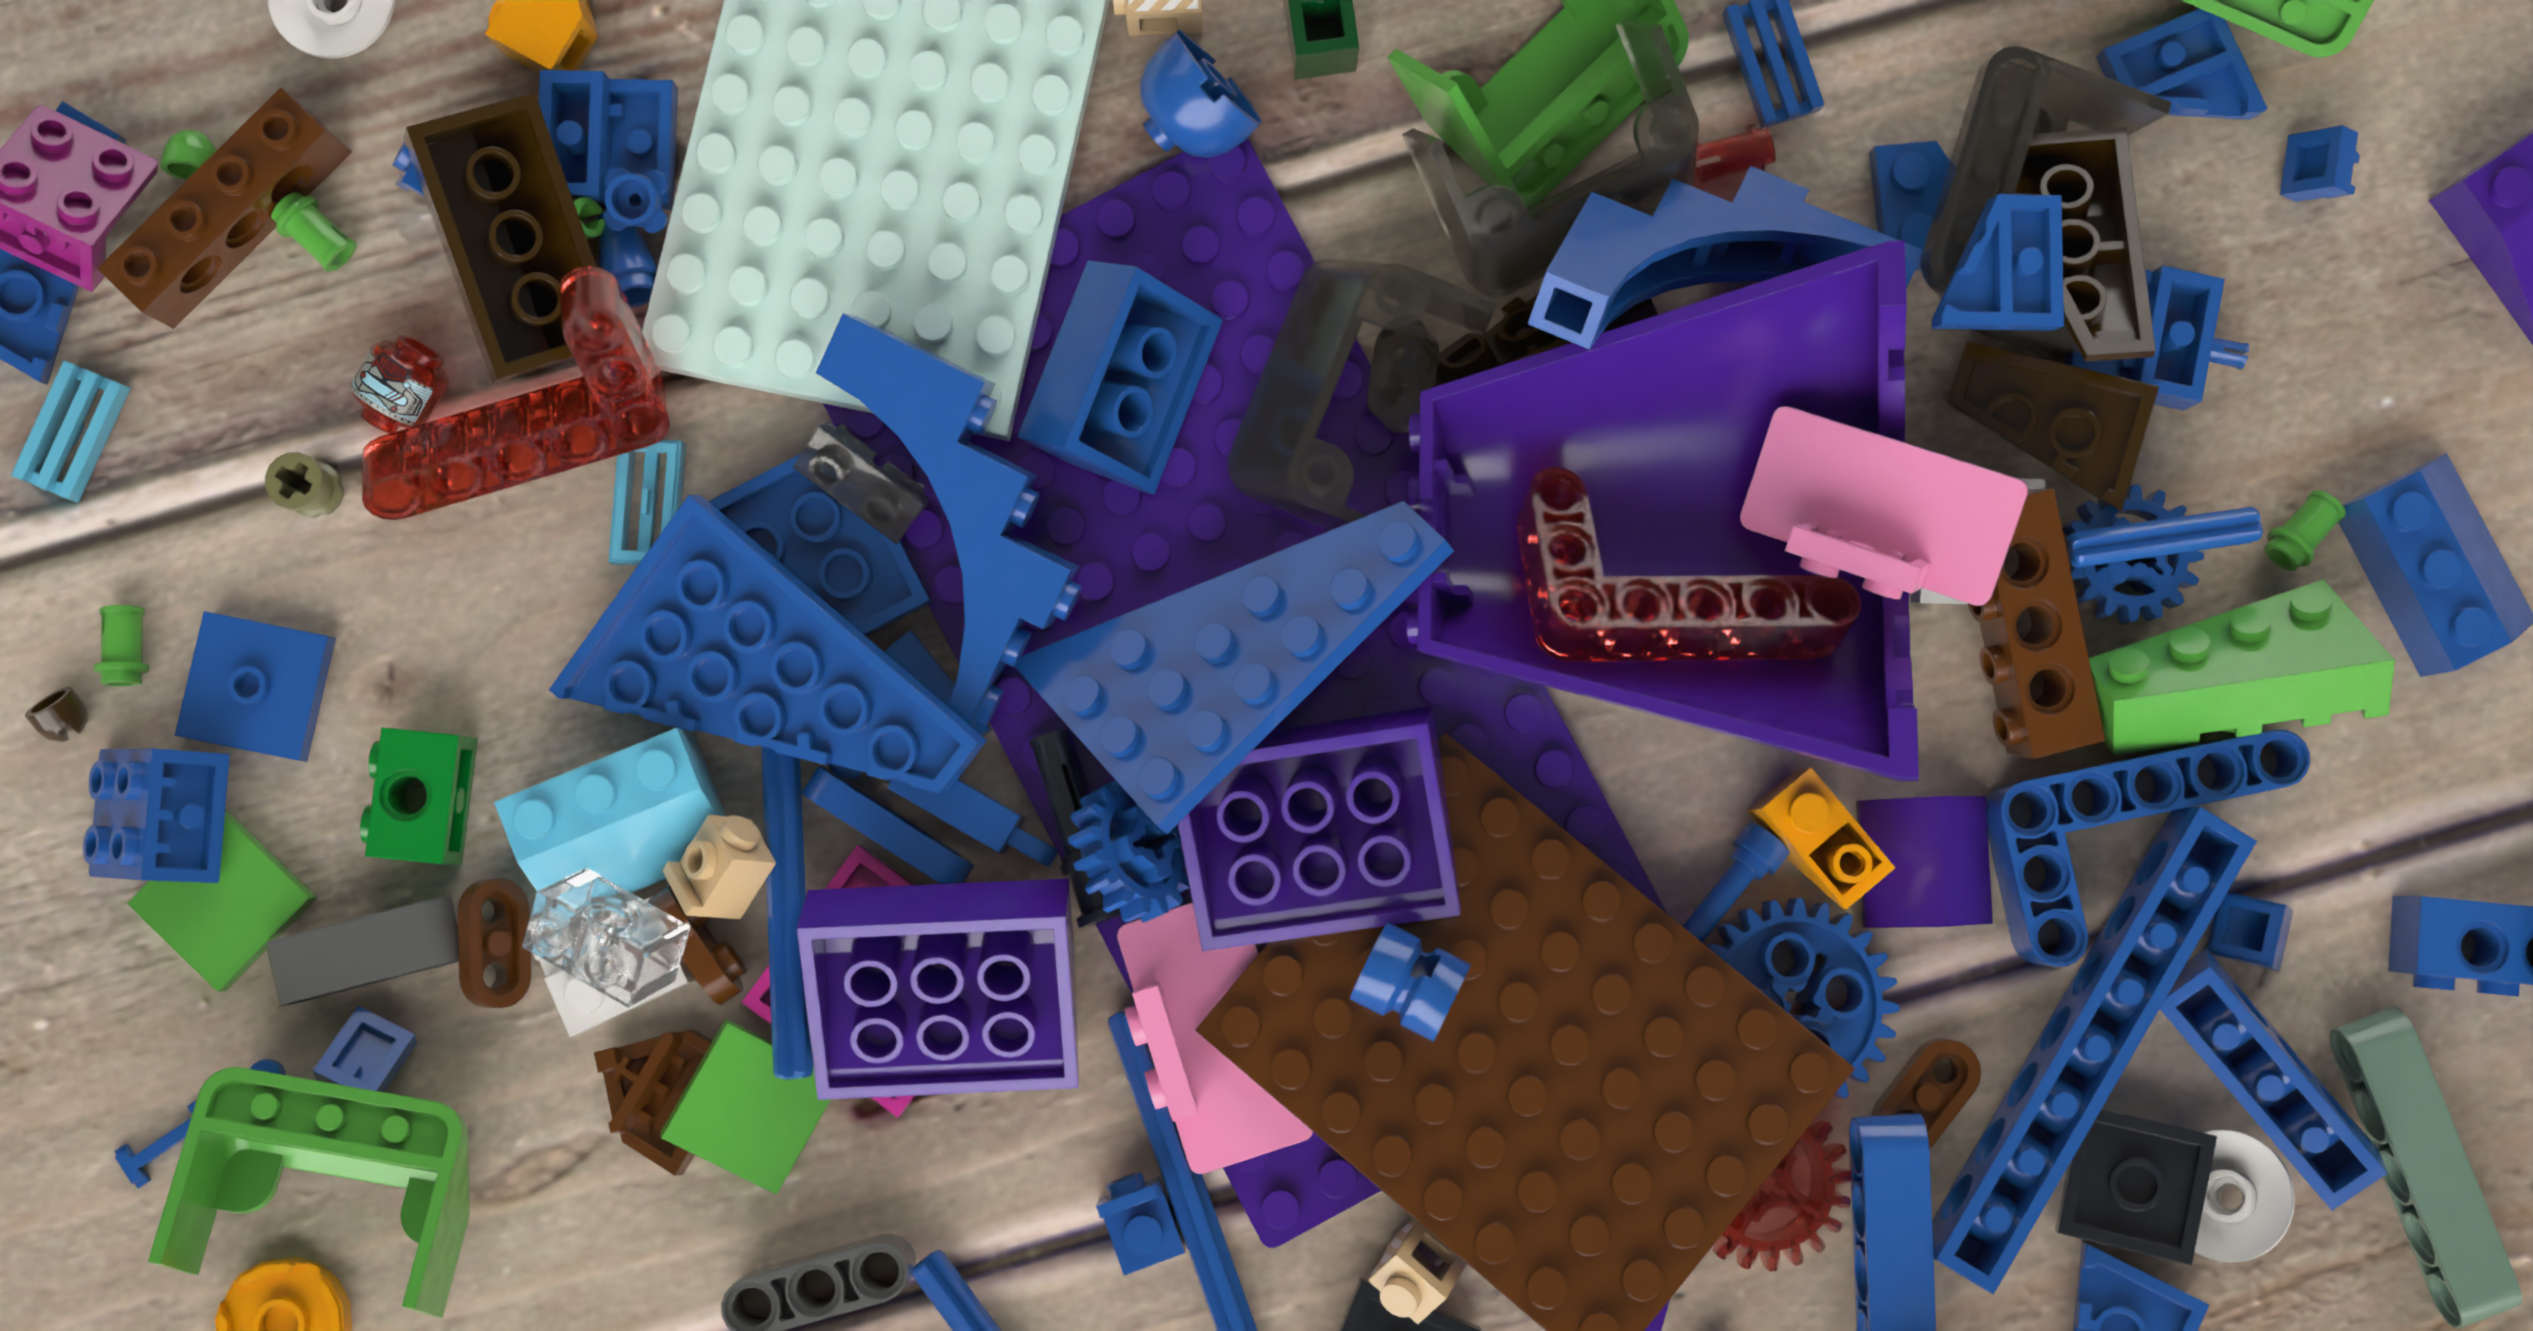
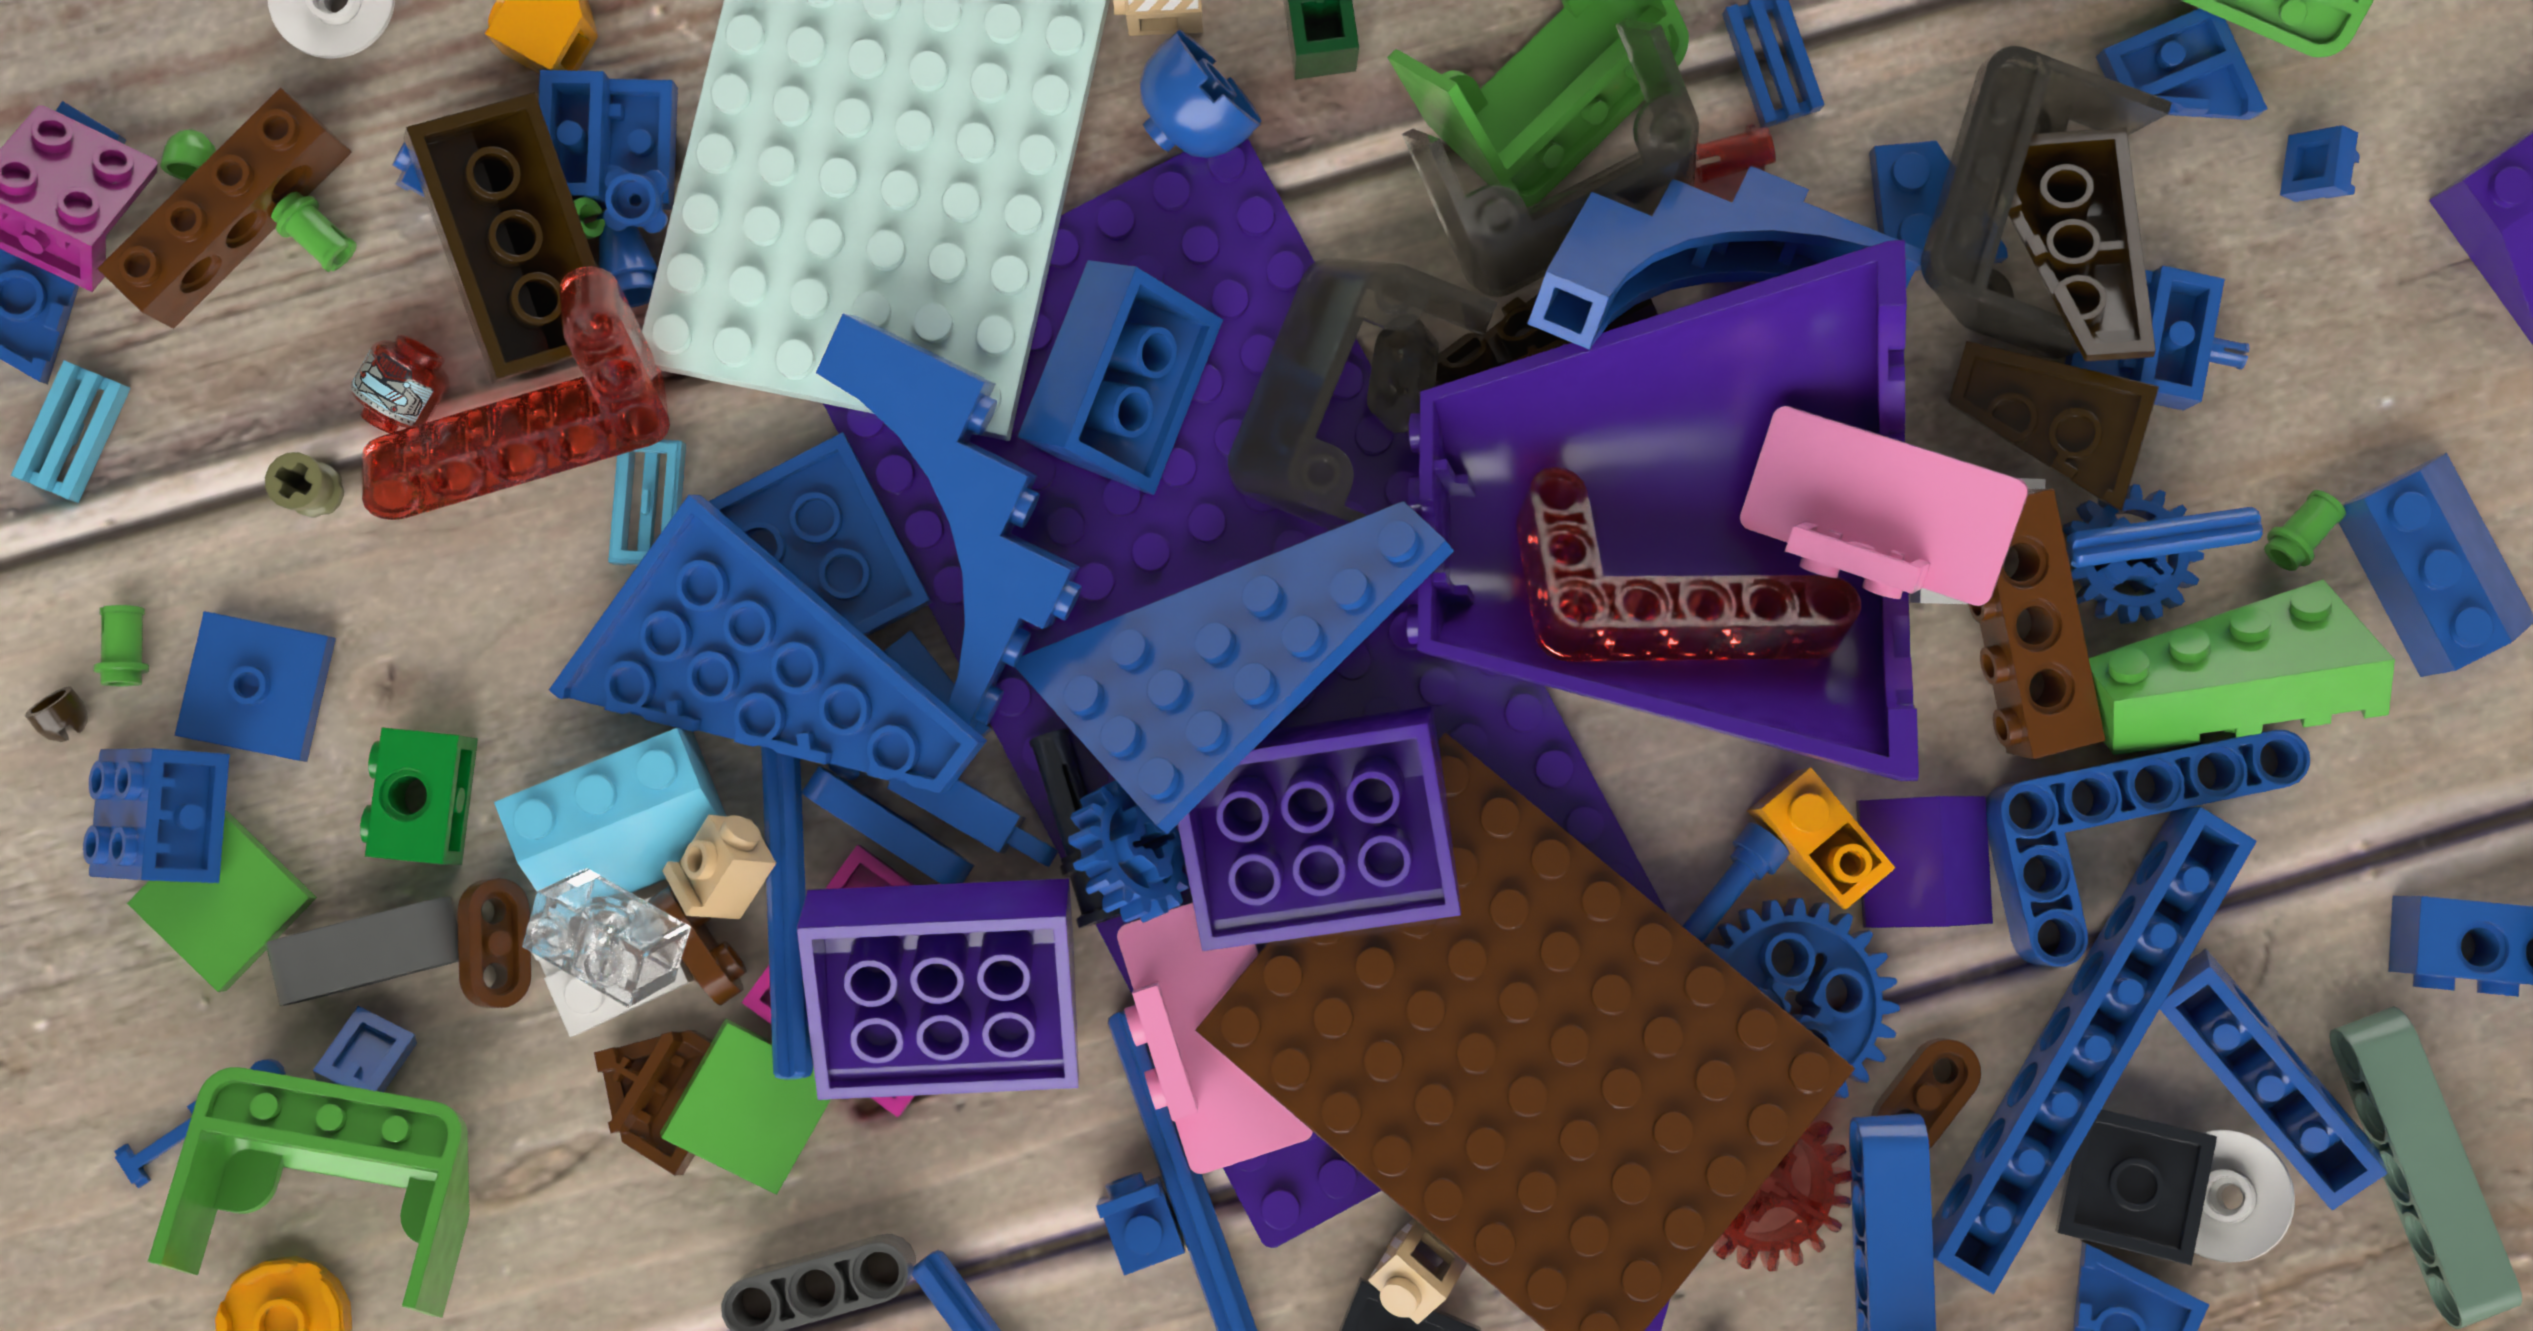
clear smoke hinge [793,421,931,545] -> none
blue wheel [1349,922,1472,1042] -> none
blue wing [1932,194,2064,331] -> none
blue slope [2207,892,2293,972] -> none

